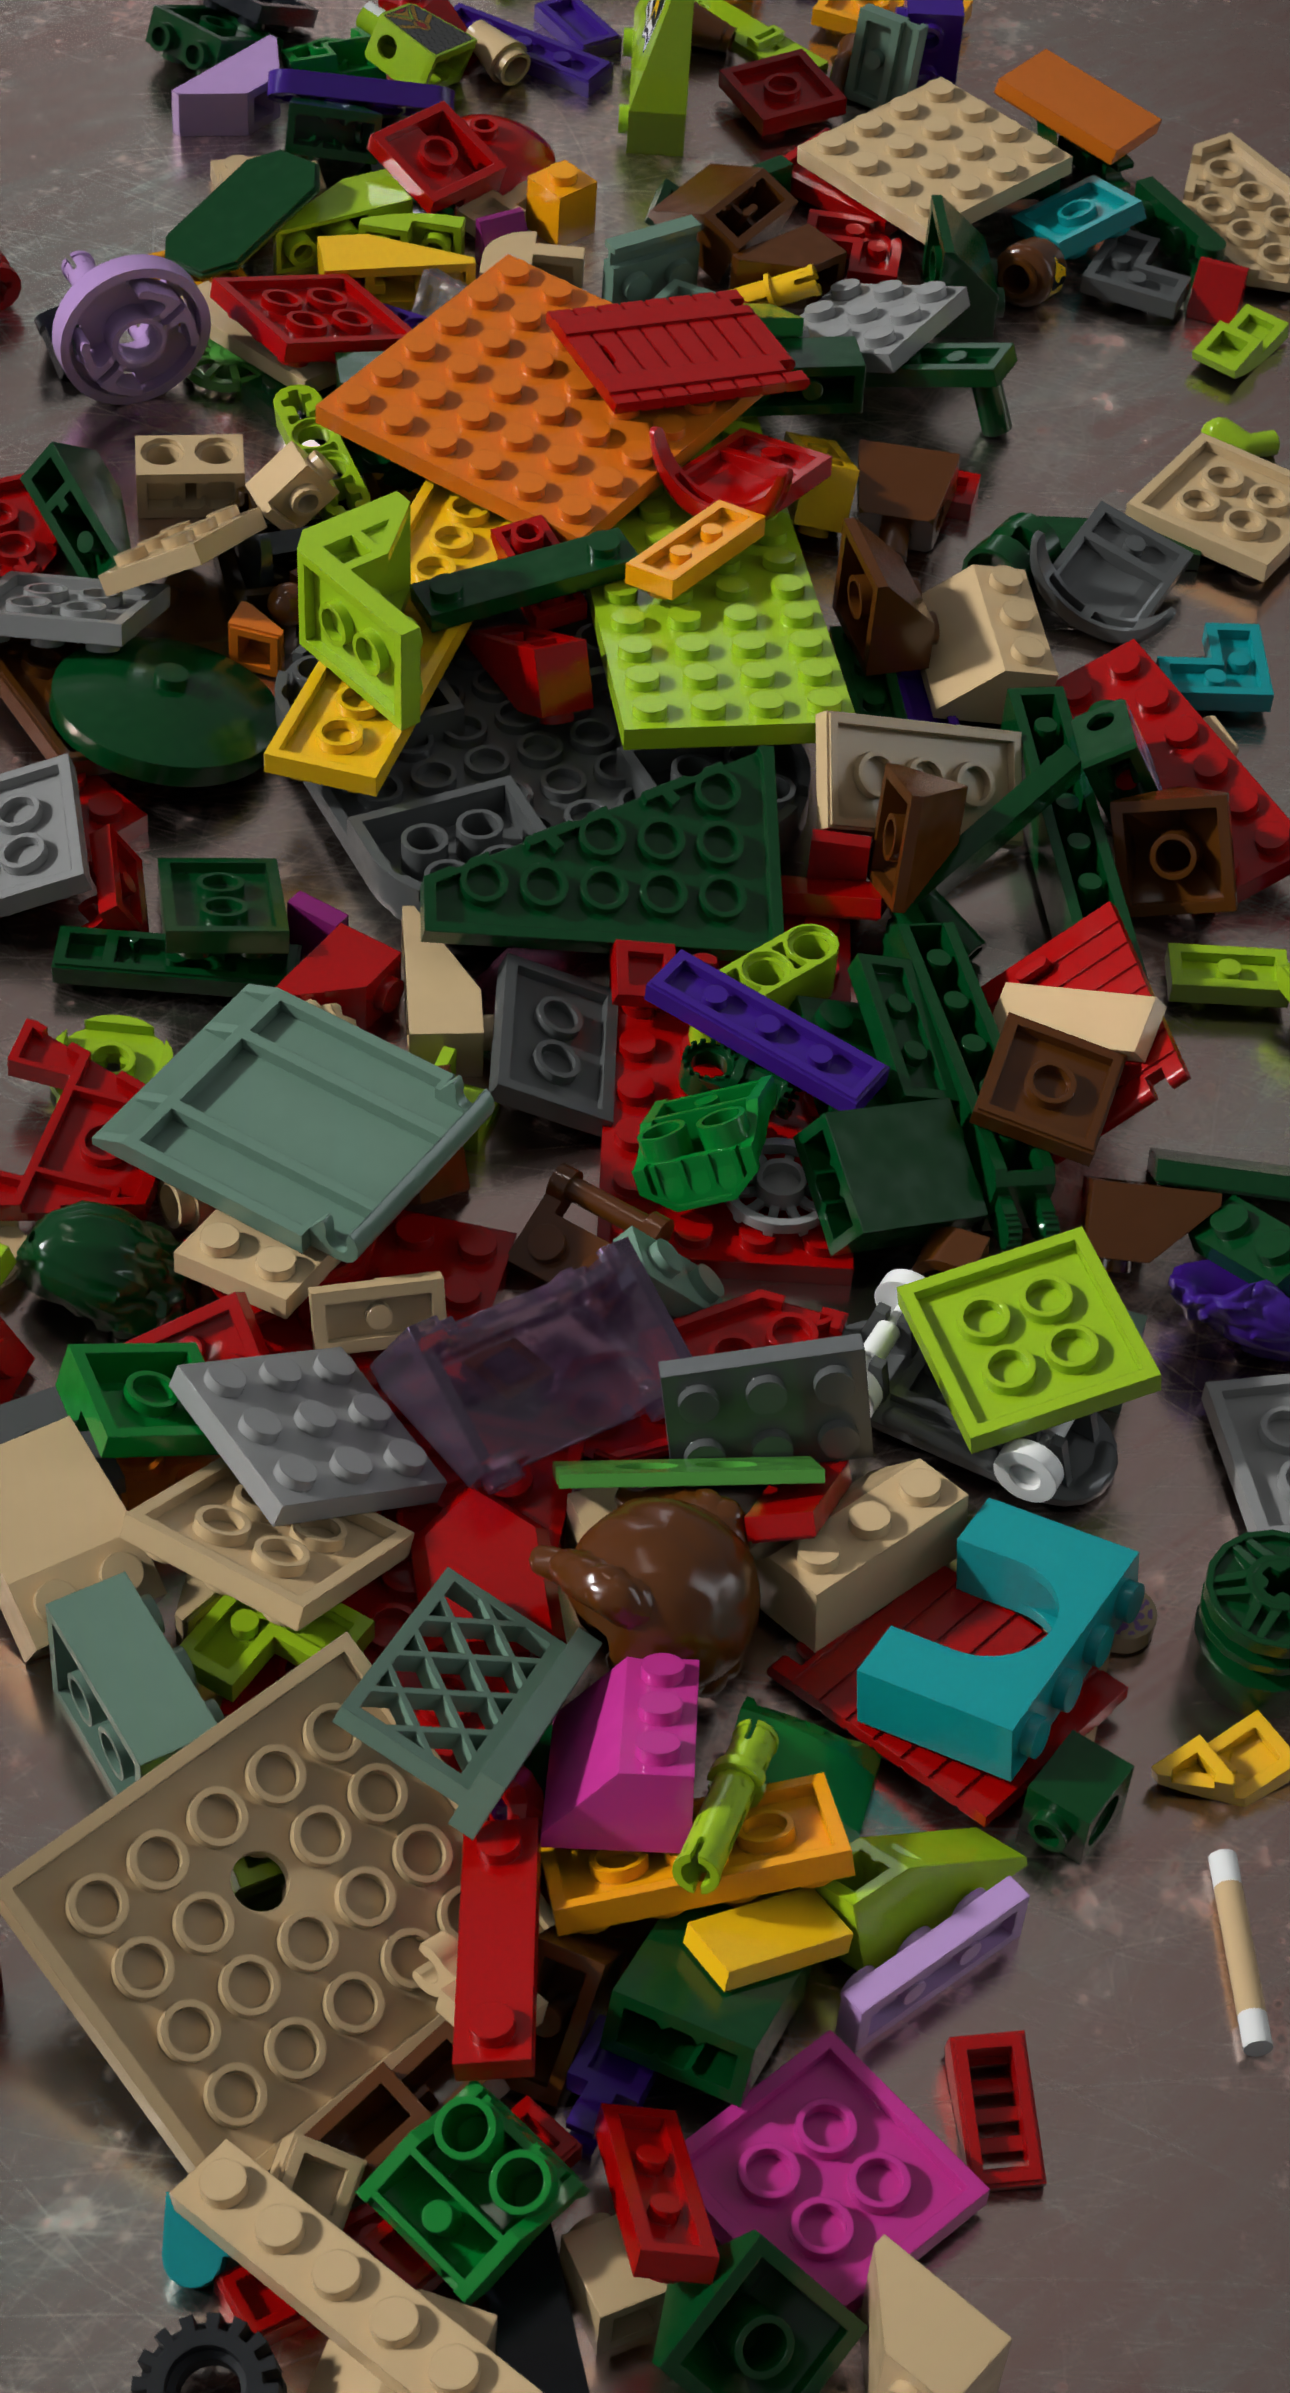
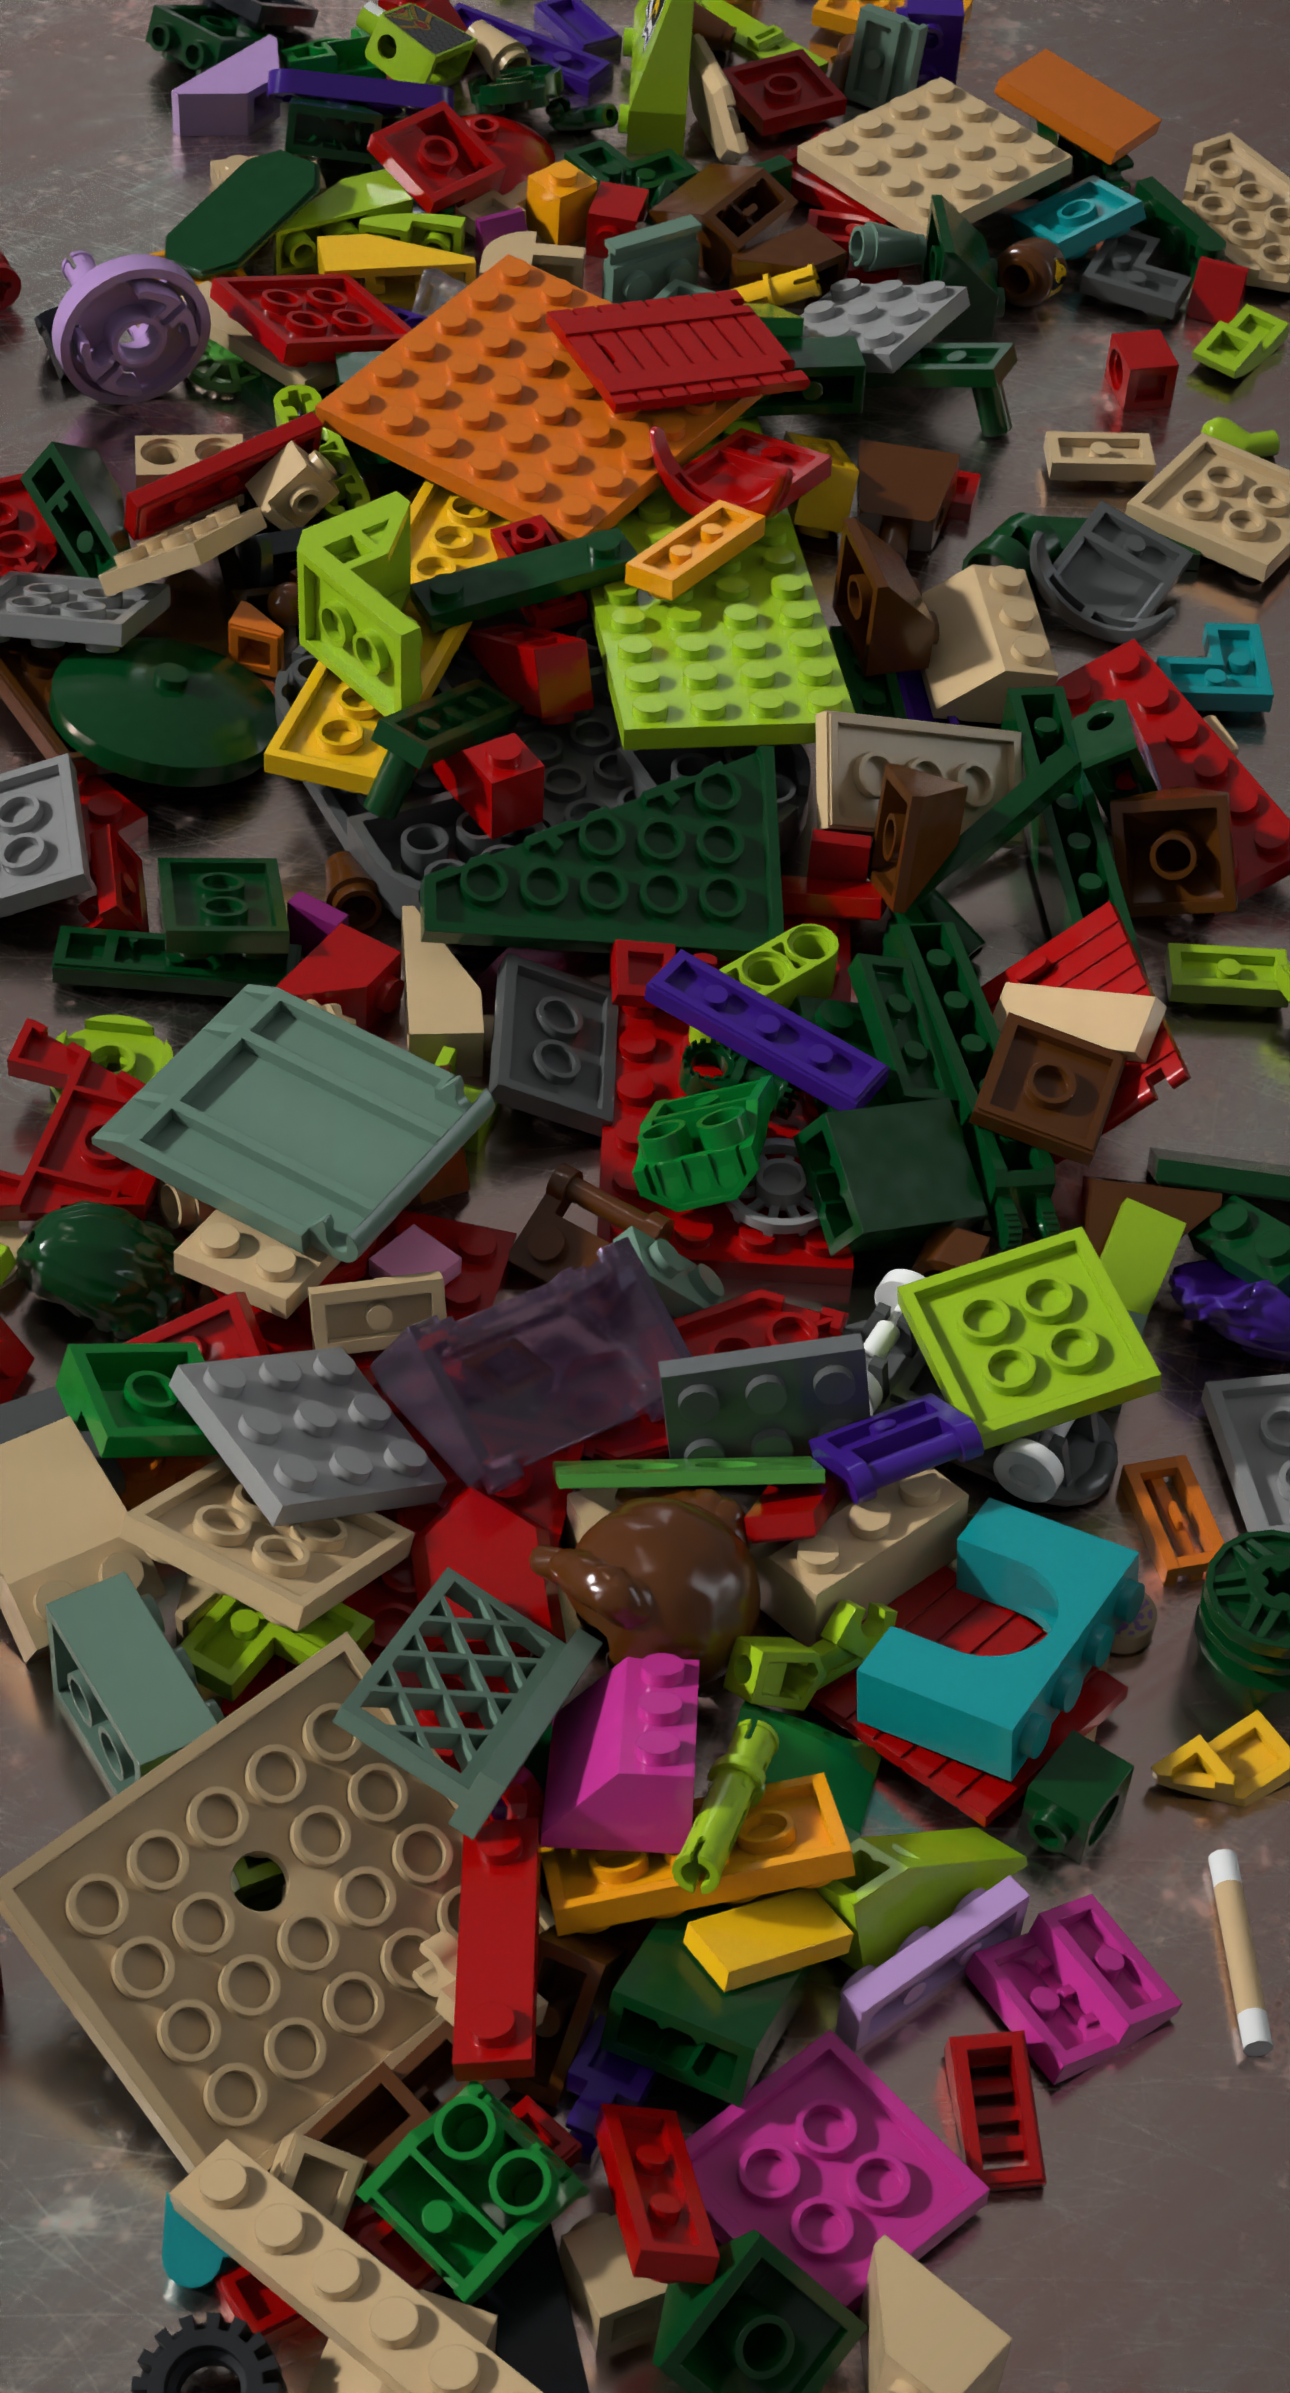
none -> red tile [124,411,323,541]
none -> reddish brown cone [325,851,384,931]
none -> dark green piece [364,678,525,820]
none -> bright pink tile [369,1224,462,1286]
none -> red slope [433,733,545,840]
none -> dark green plate [468,64,565,114]
none -> dark green arm [545,97,618,132]
none -> dark green plate [564,139,699,205]
none -> red brick [586,181,649,259]
none -> tan tile [689,33,749,166]
none -> lime piece [723,1599,898,1711]
none -> dark purple plate [808,1393,984,1505]
none -> sand green cone [849,221,927,272]
none -> dark pink slope [964,1894,1183,2085]
none -> tan plate [1044,431,1156,483]
none -> lime slope [1100,1197,1187,1316]
none -> red brick [1104,329,1179,412]
none -> orange tile [1119,1454,1225,1587]

